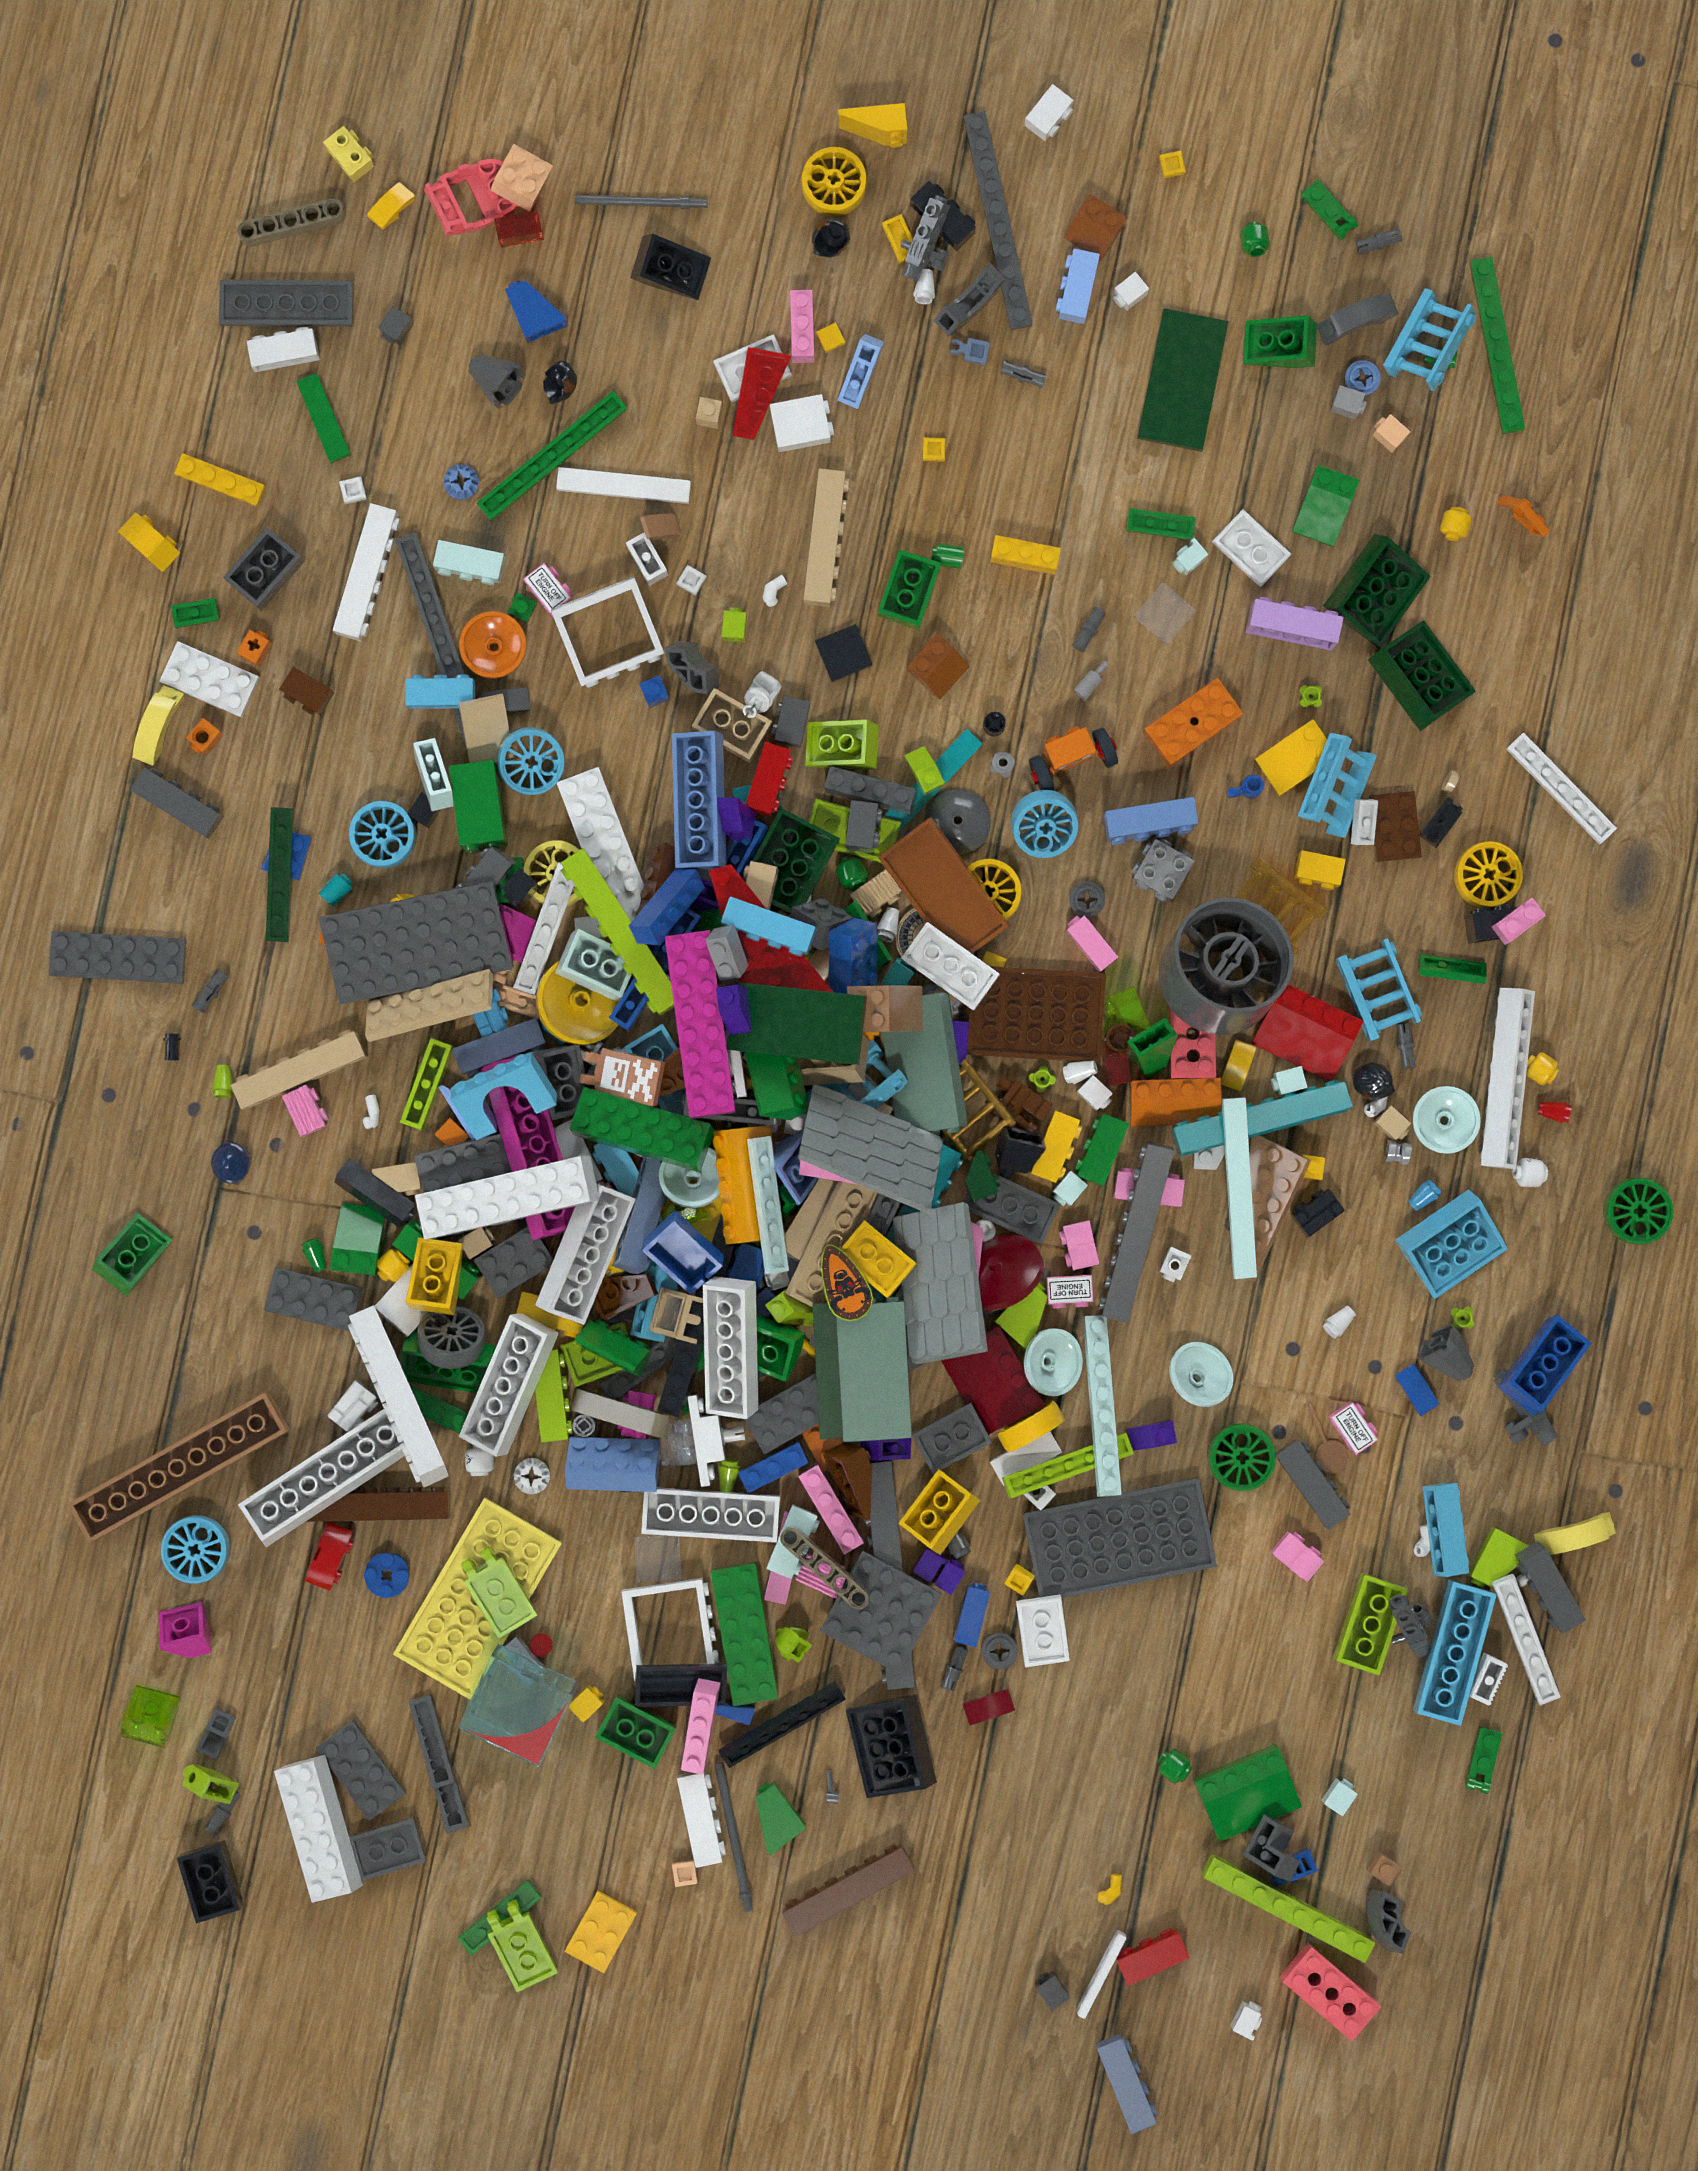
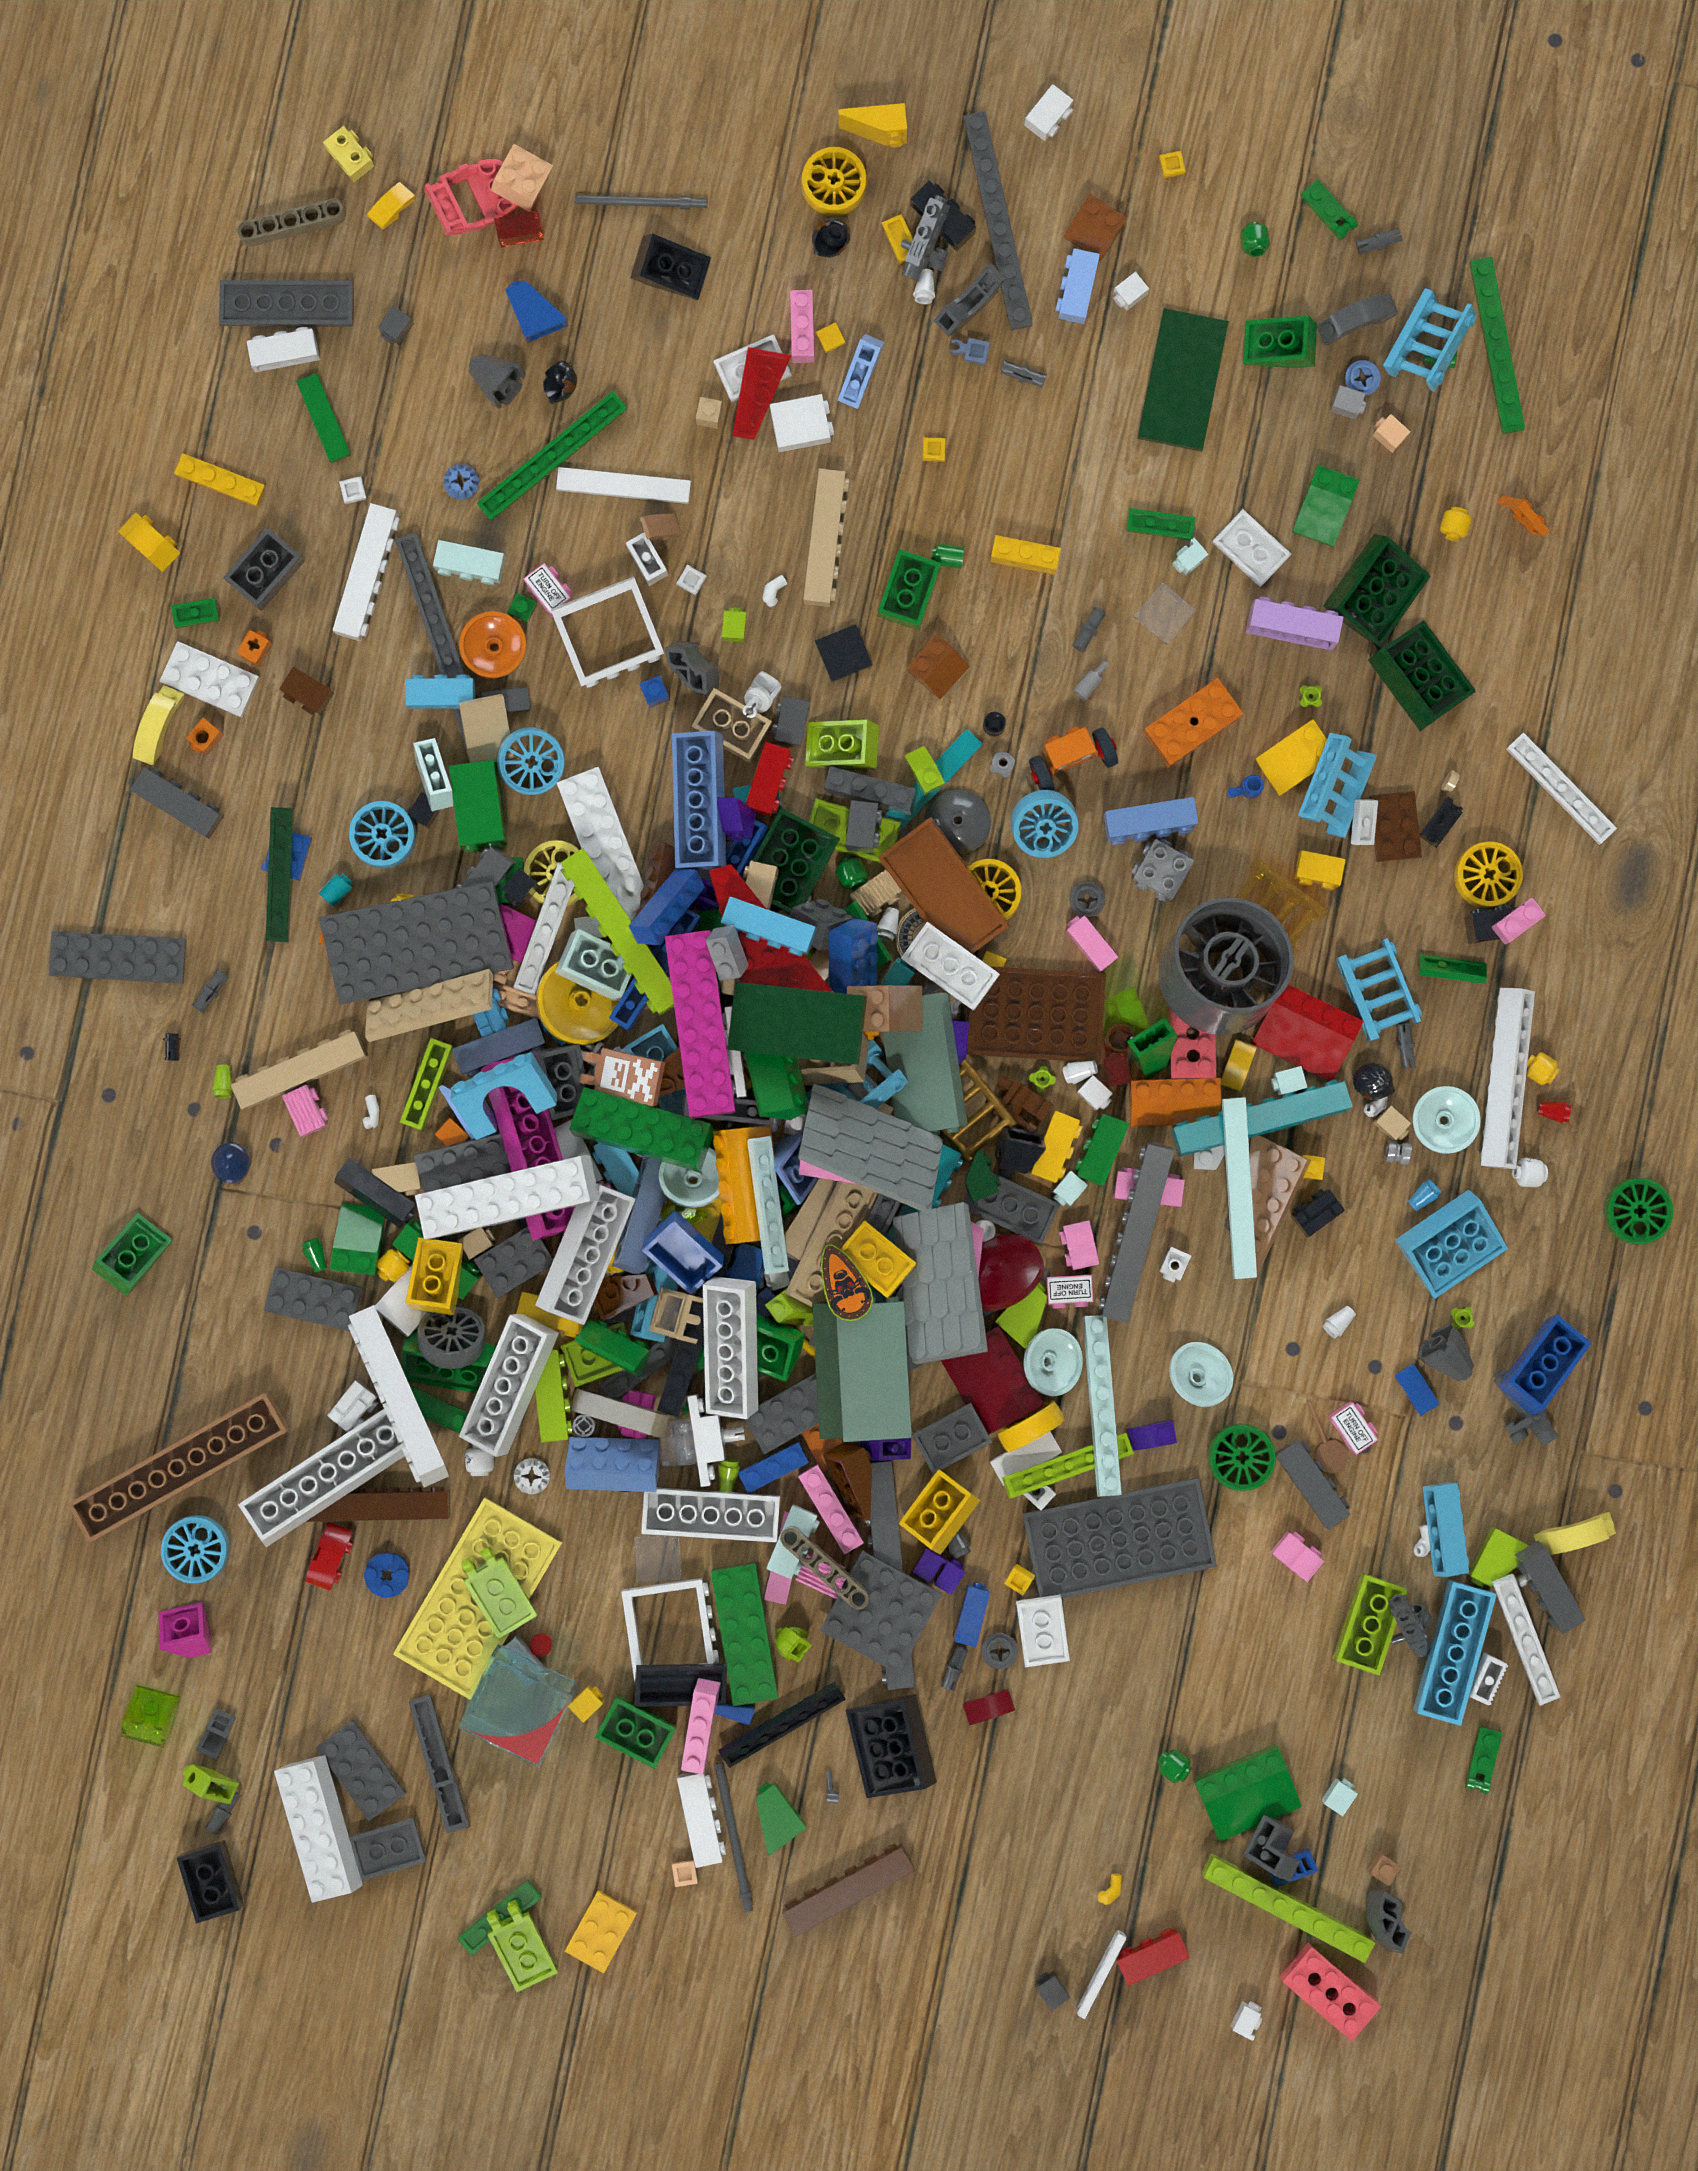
dark purple slope [716,984,752,1035] -> none
sand blue brick [1096,2033,1158,2134] -> none

